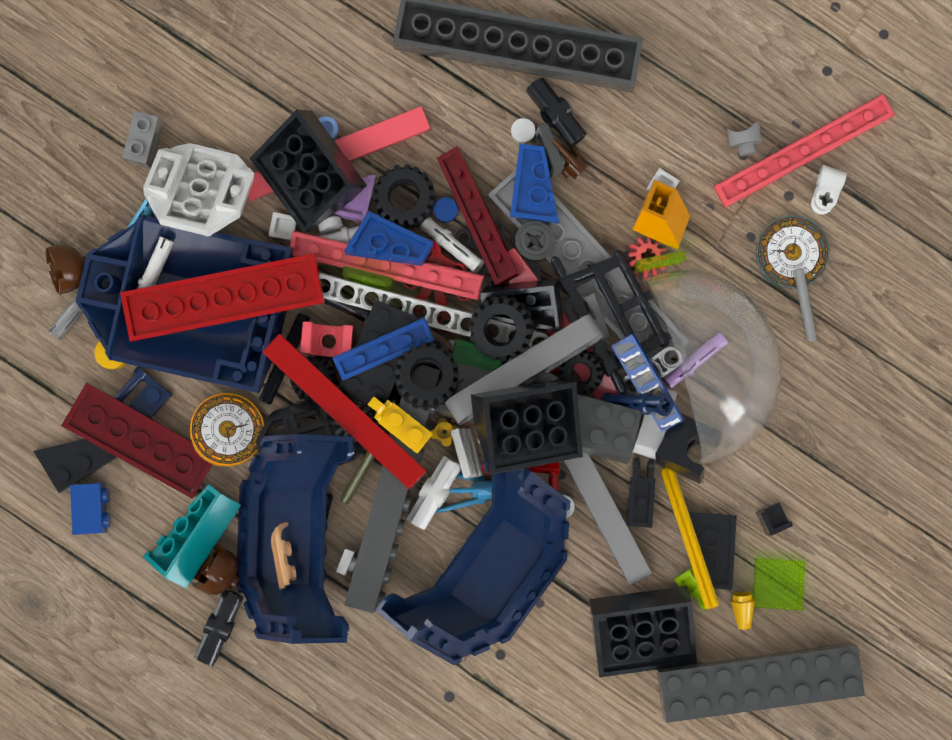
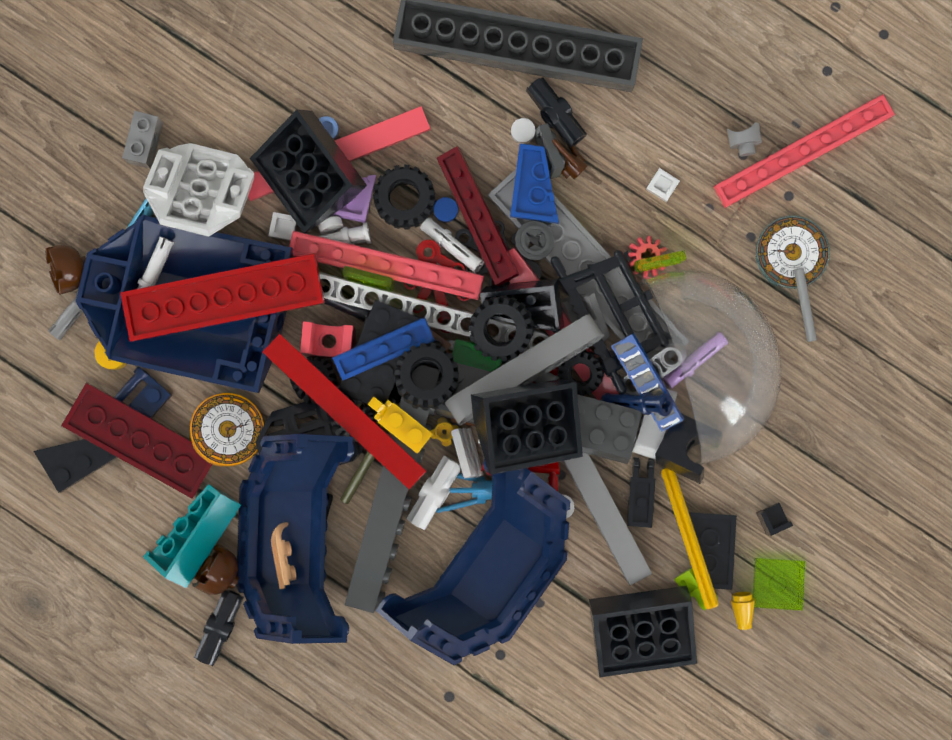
blue brick [70,483,111,535] -> none
black axle [259,313,310,405] -> none
white plate [336,548,357,575] -> none
blue wing [344,211,434,266] -> none
light orange slope [632,179,690,250] -> none
dark grey brick [656,643,865,723] -> none
white piece [811,165,847,215] -> none

